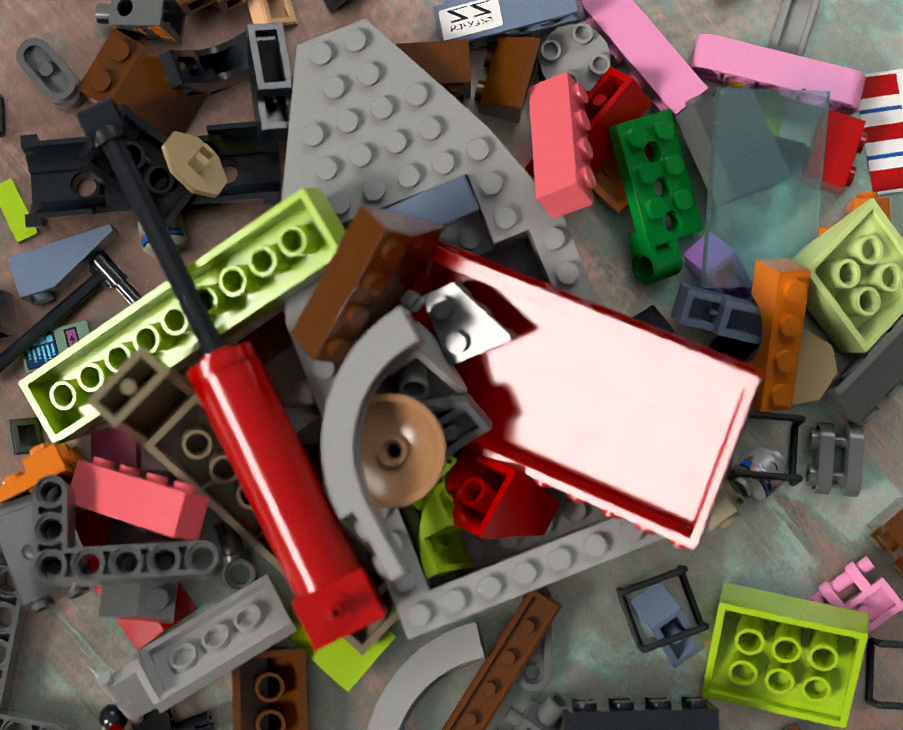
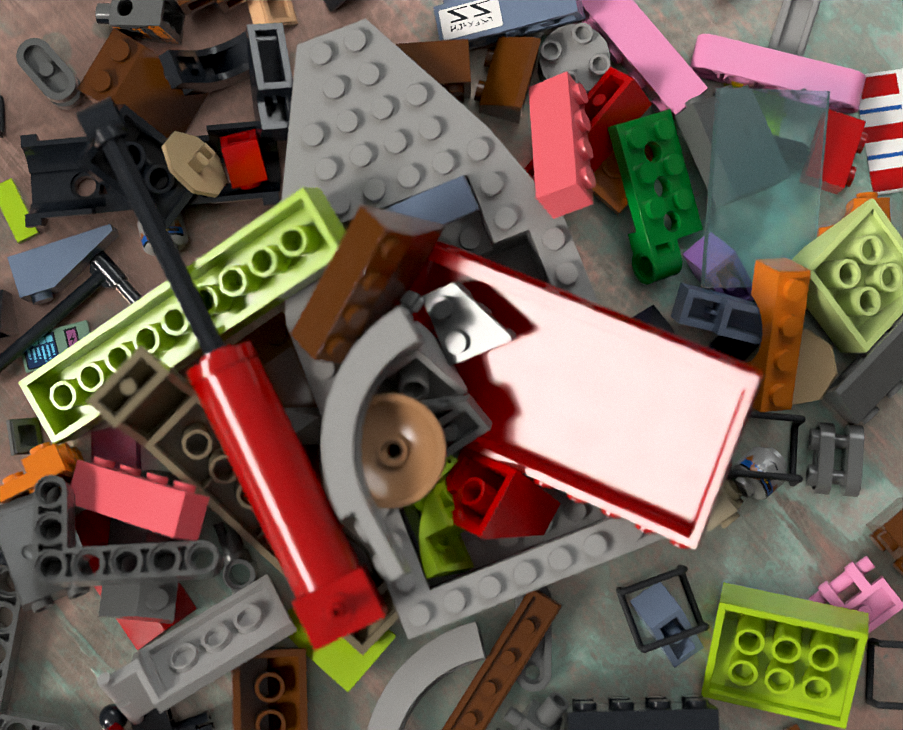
none -> red brick [220,129,268,190]

